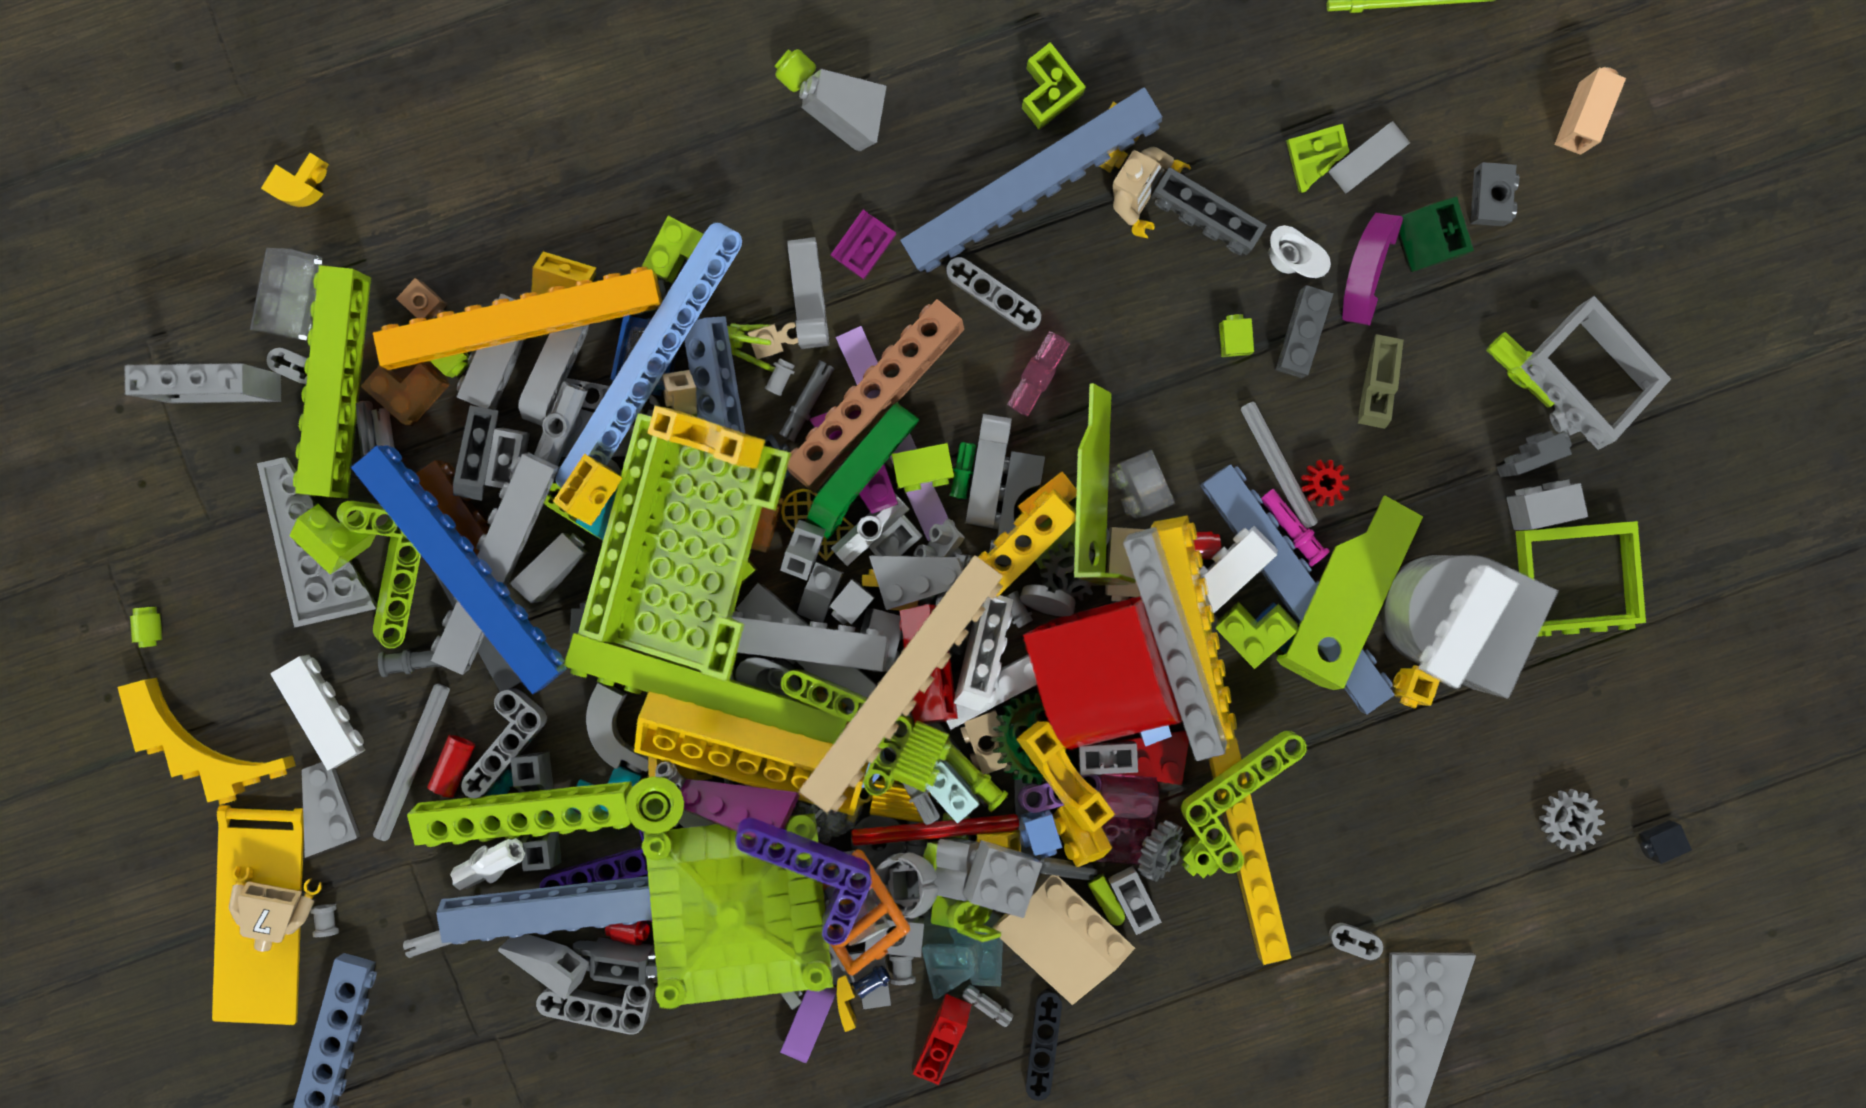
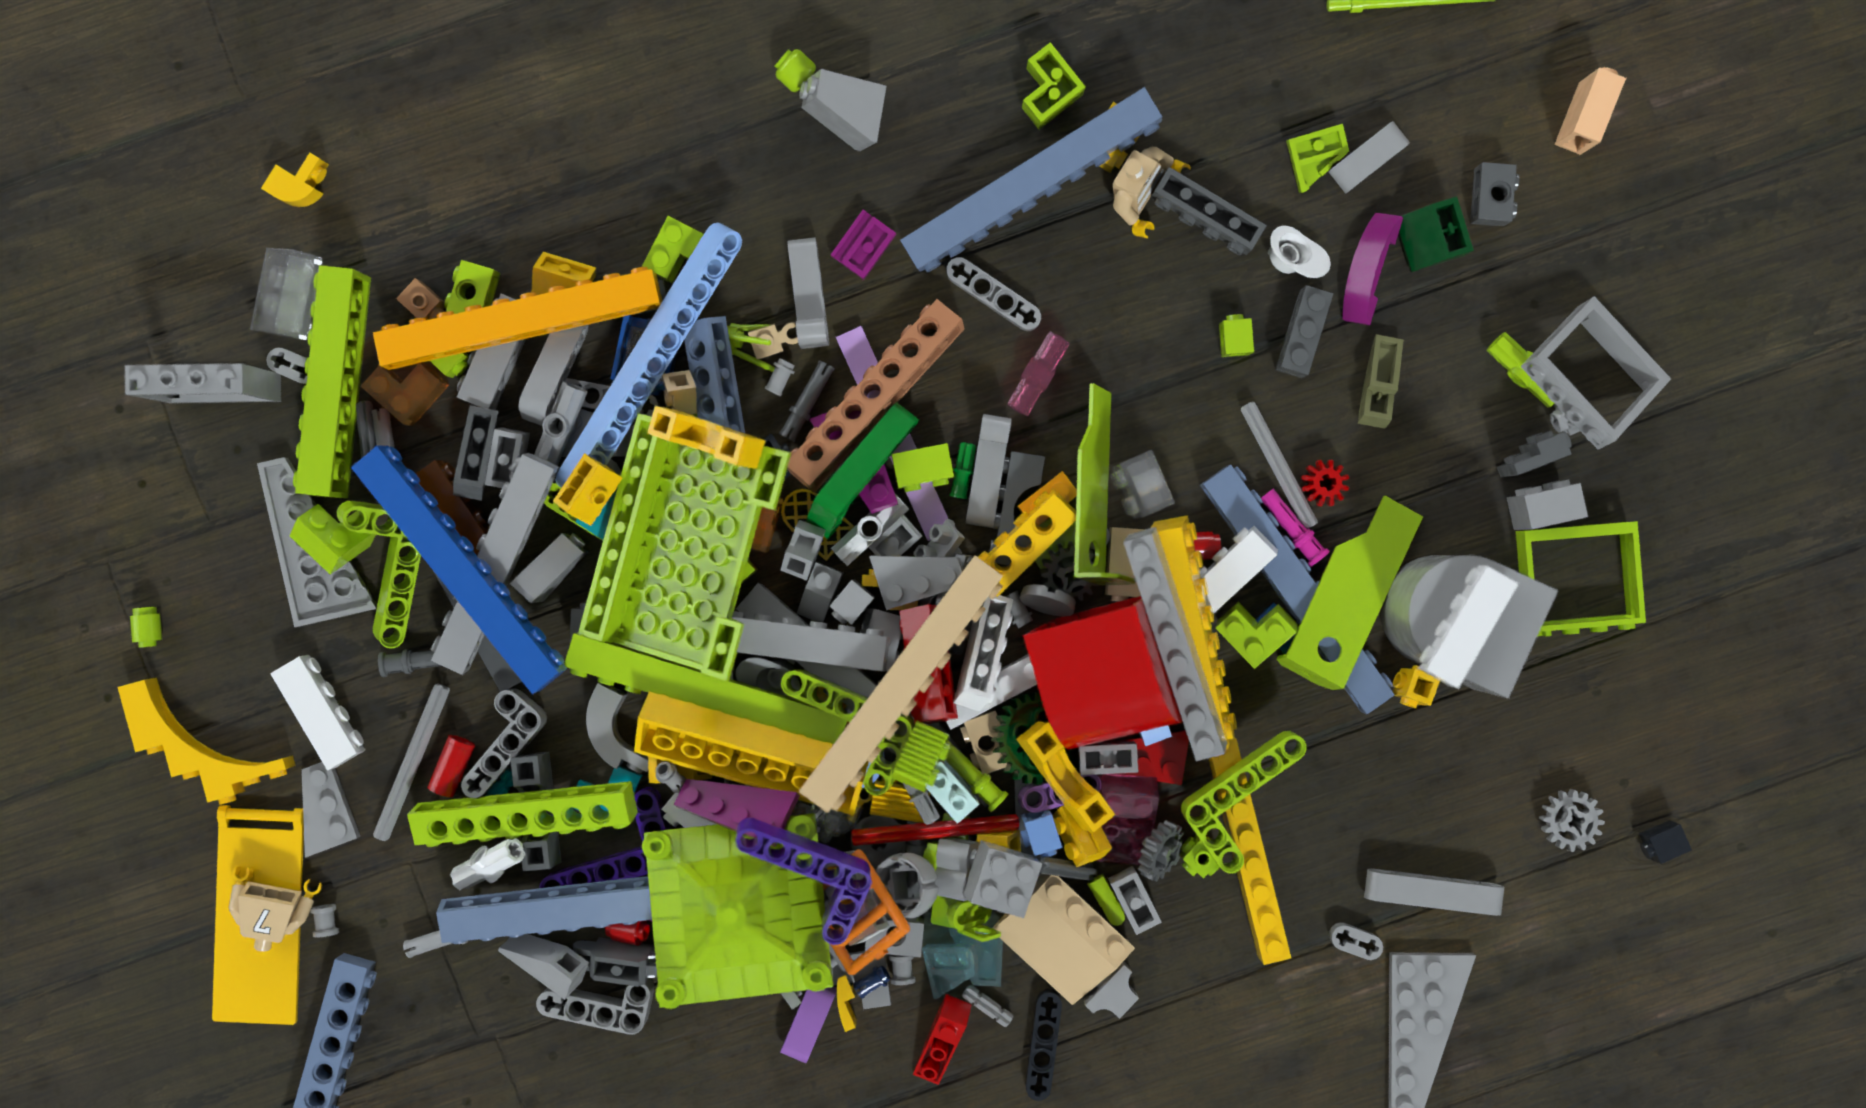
lime piece [626,777,684,834] -> none
none -> lime brick [444,260,500,314]
none -> light grey brick [1083,961,1139,1019]
none -> light grey beam [1364,869,1505,916]

